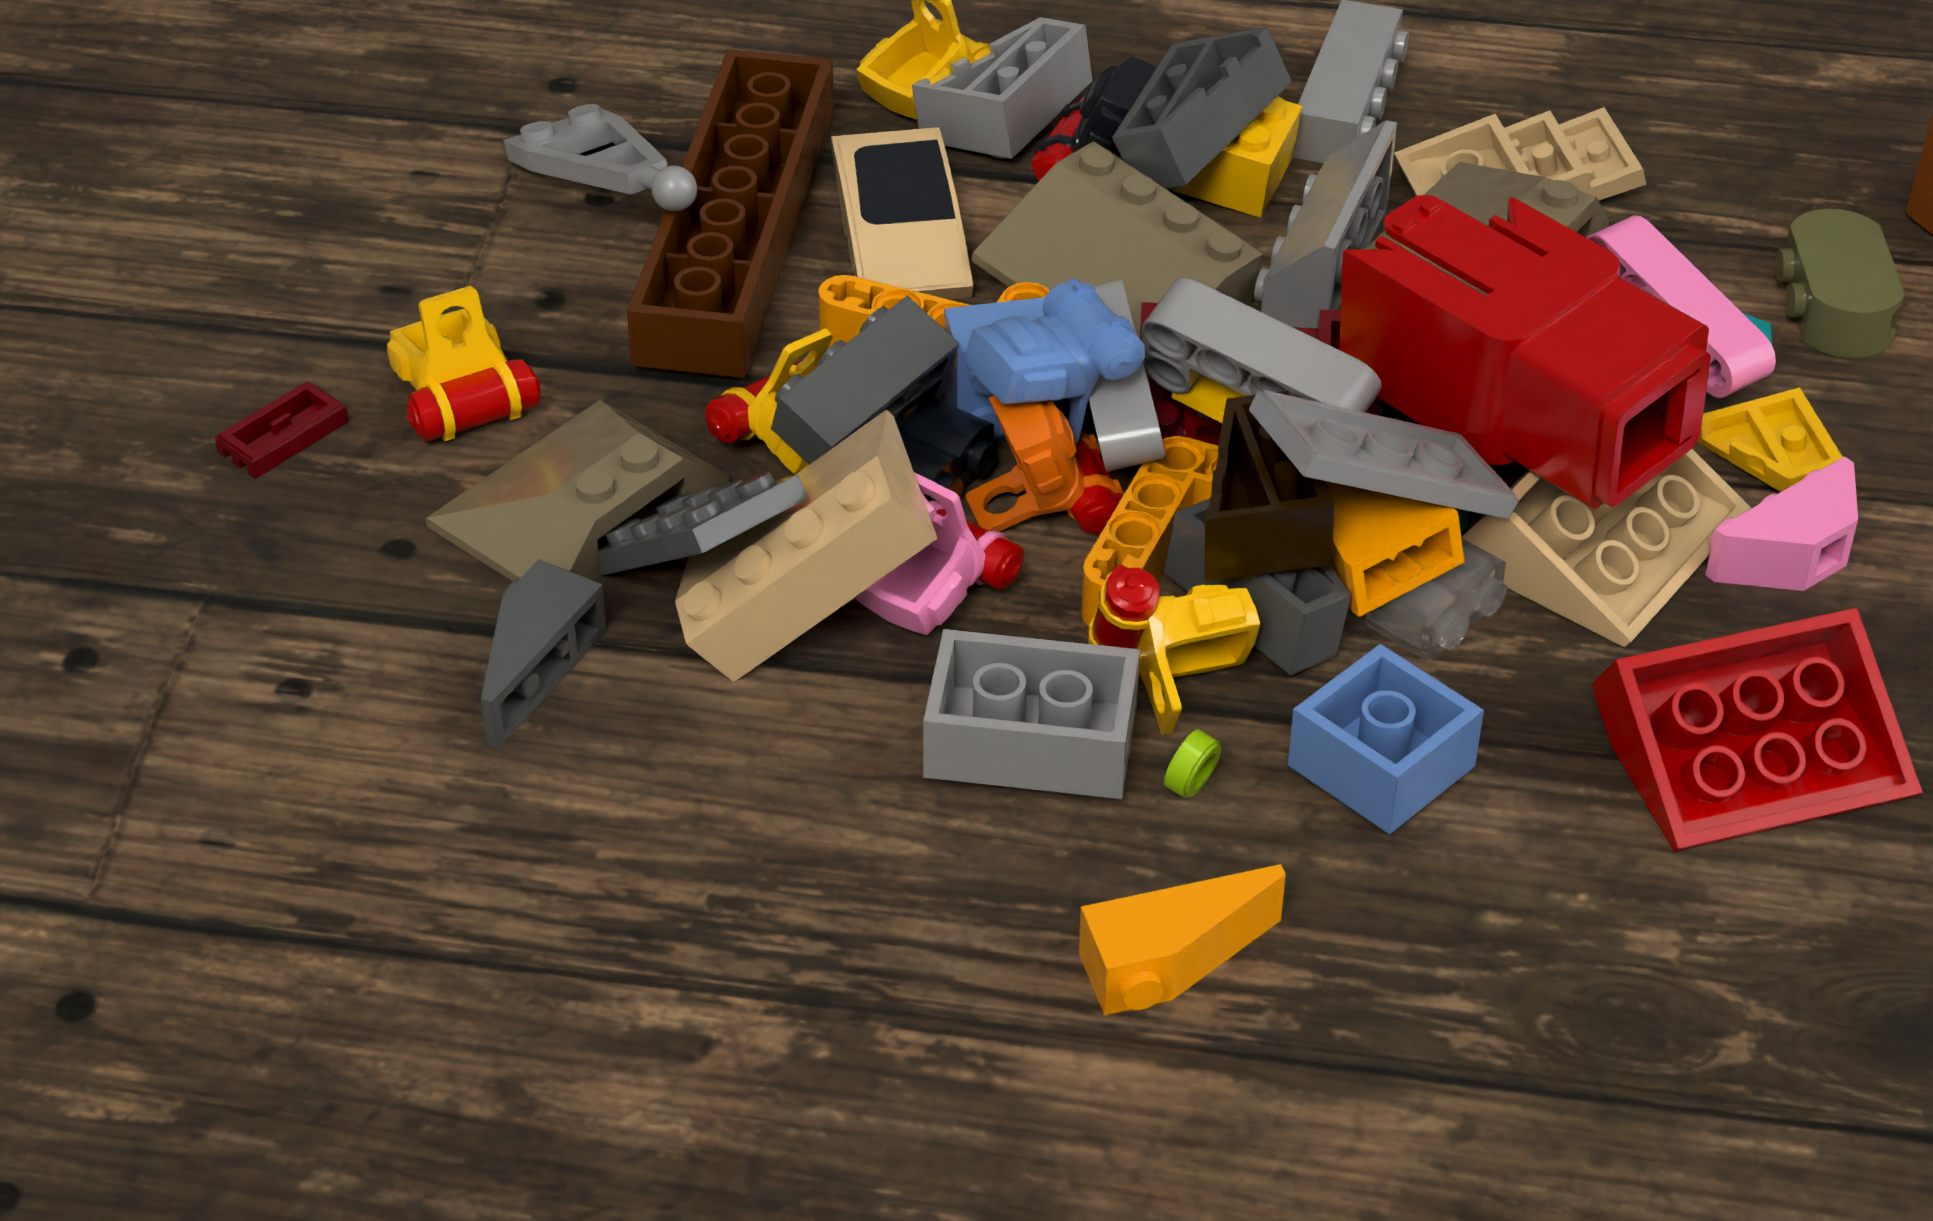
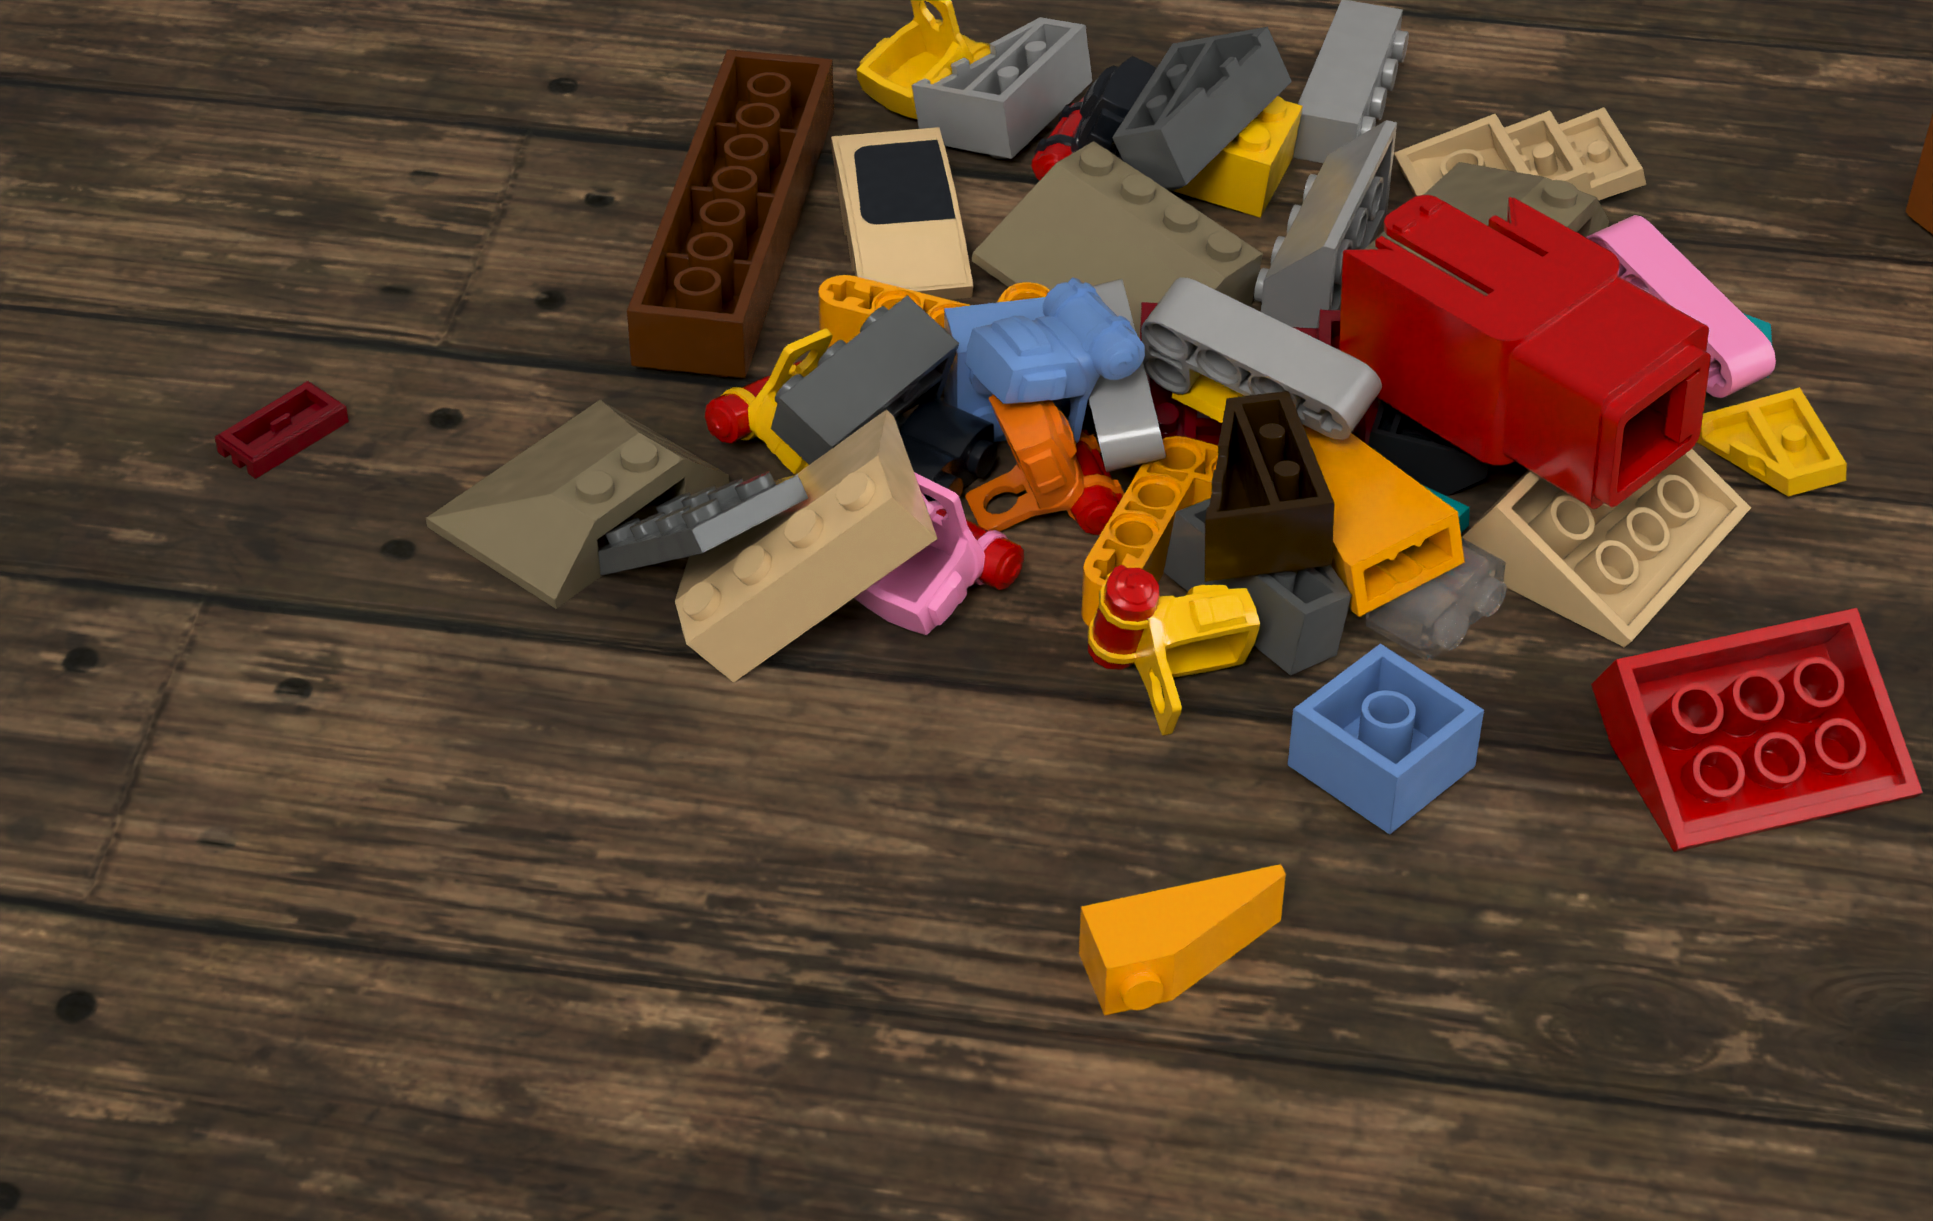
yellow piece [387,286,540,443] -> none
dark grey slope [481,559,607,749] -> none
light grey plate [503,104,697,211] -> none
light grey brick [923,629,1140,799] -> none
lime tile [1164,729,1221,799] -> none
light grey tile [1249,390,1519,519] -> none
bright pink slope [1705,456,1858,591] -> none
olive brick [1775,209,1905,358] -> none

